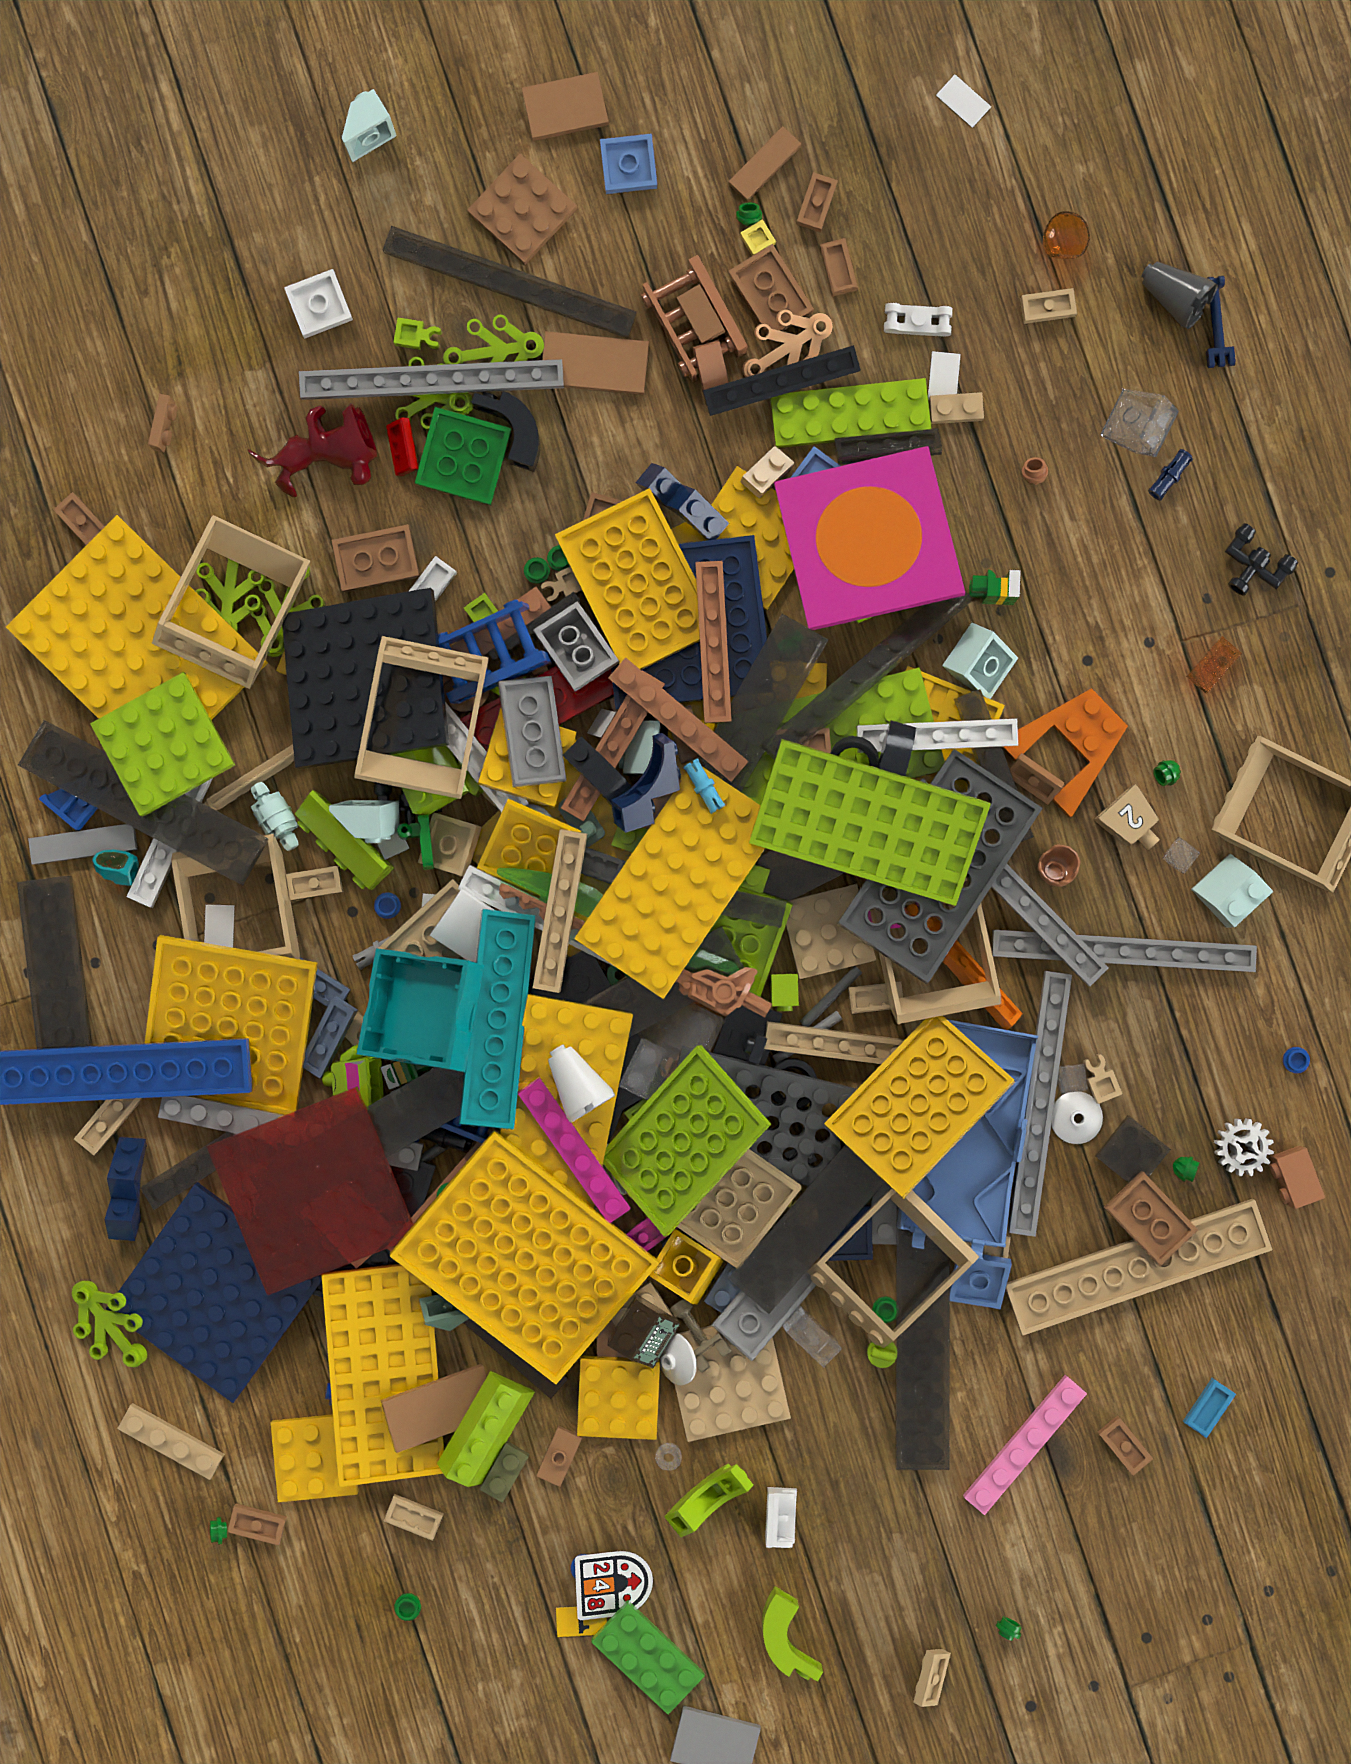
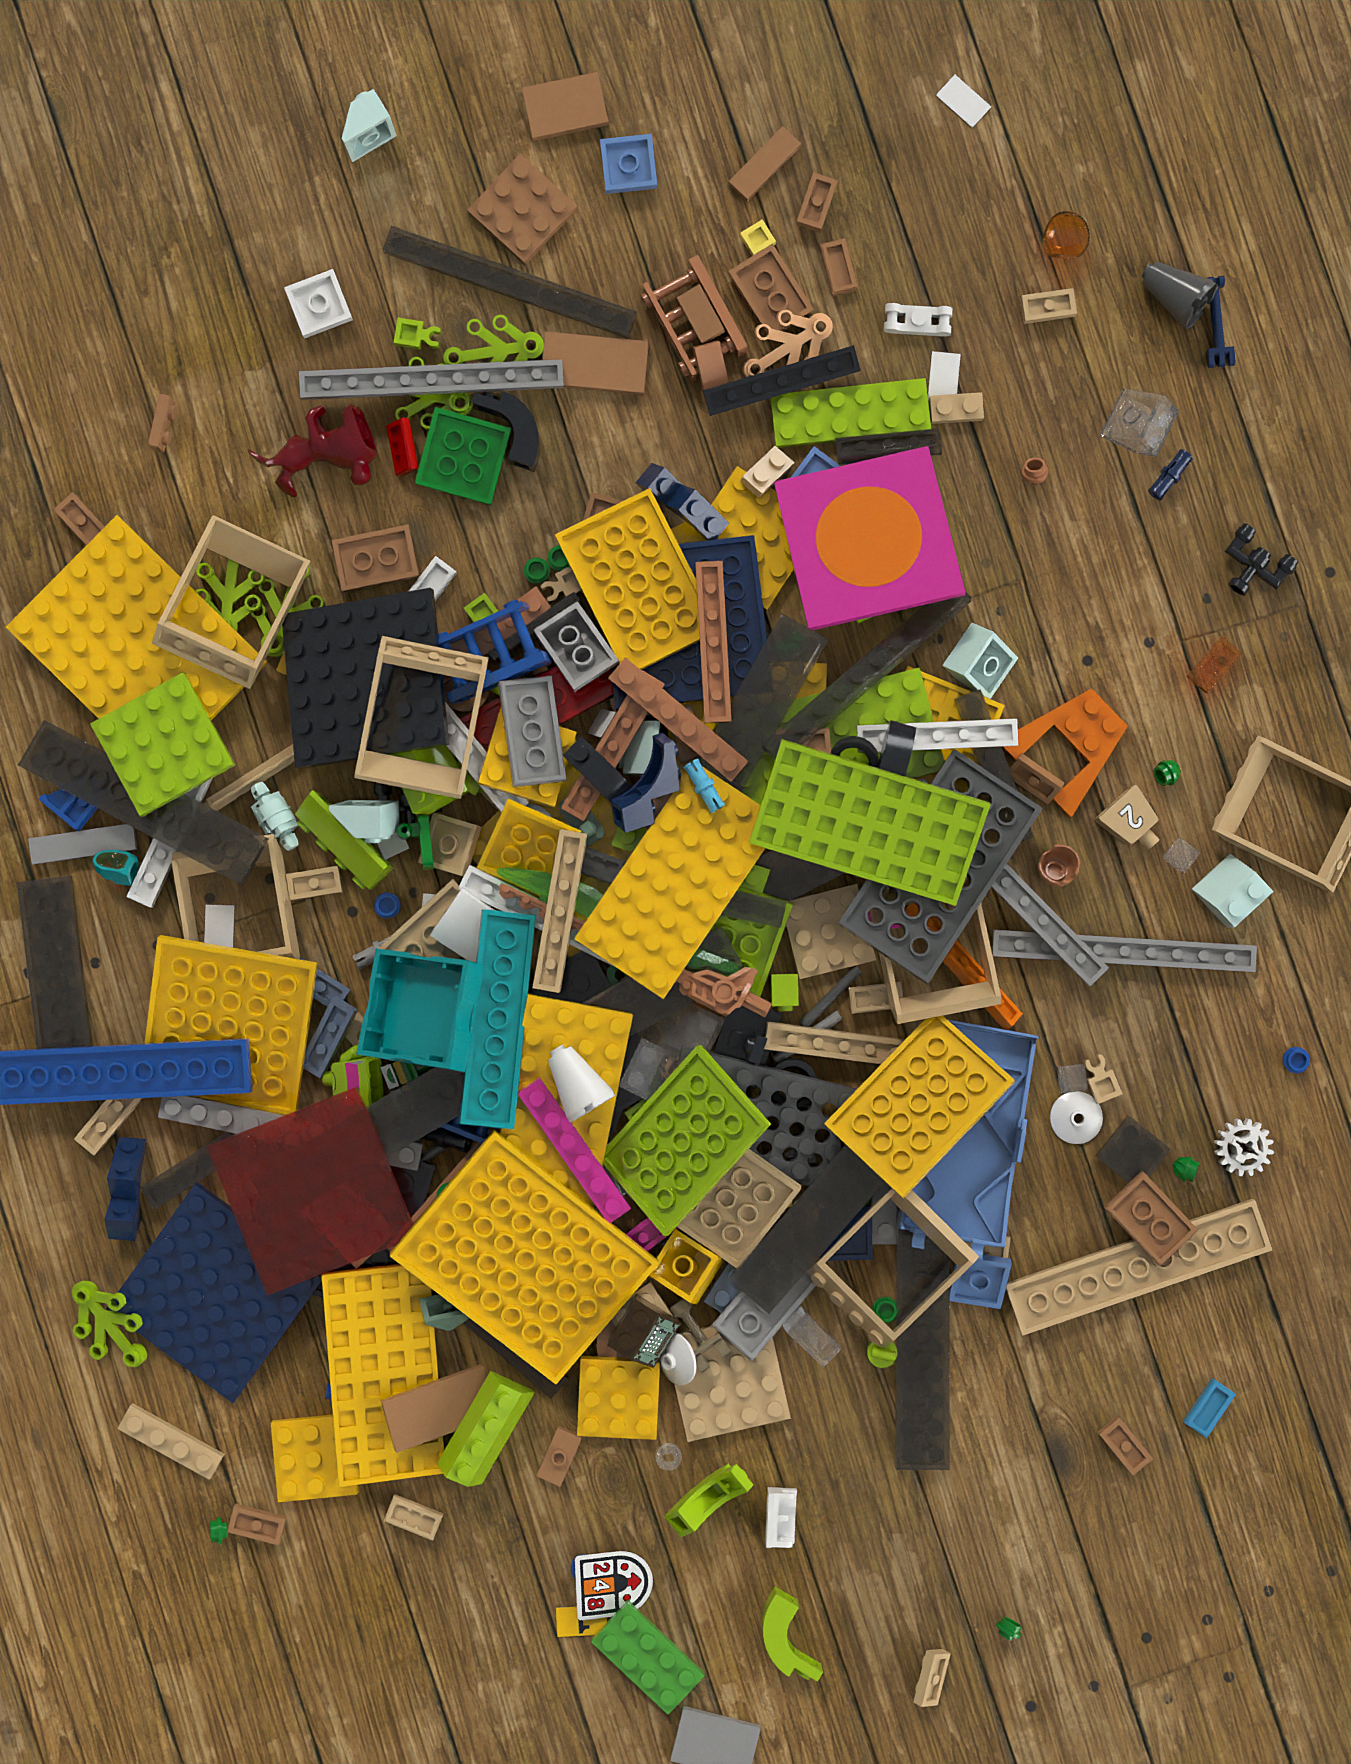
green plate [394,1593,421,1621] -> none
olive plate [480,1441,529,1503] -> none
green plate [736,202,762,226] -> none
bright pink plate [963,1375,1087,1515] -> none
green hips [969,569,1020,605] -> none
light grey plate [1008,971,1072,1237] -> none
nougat brick [1269,1146,1325,1209] -> none

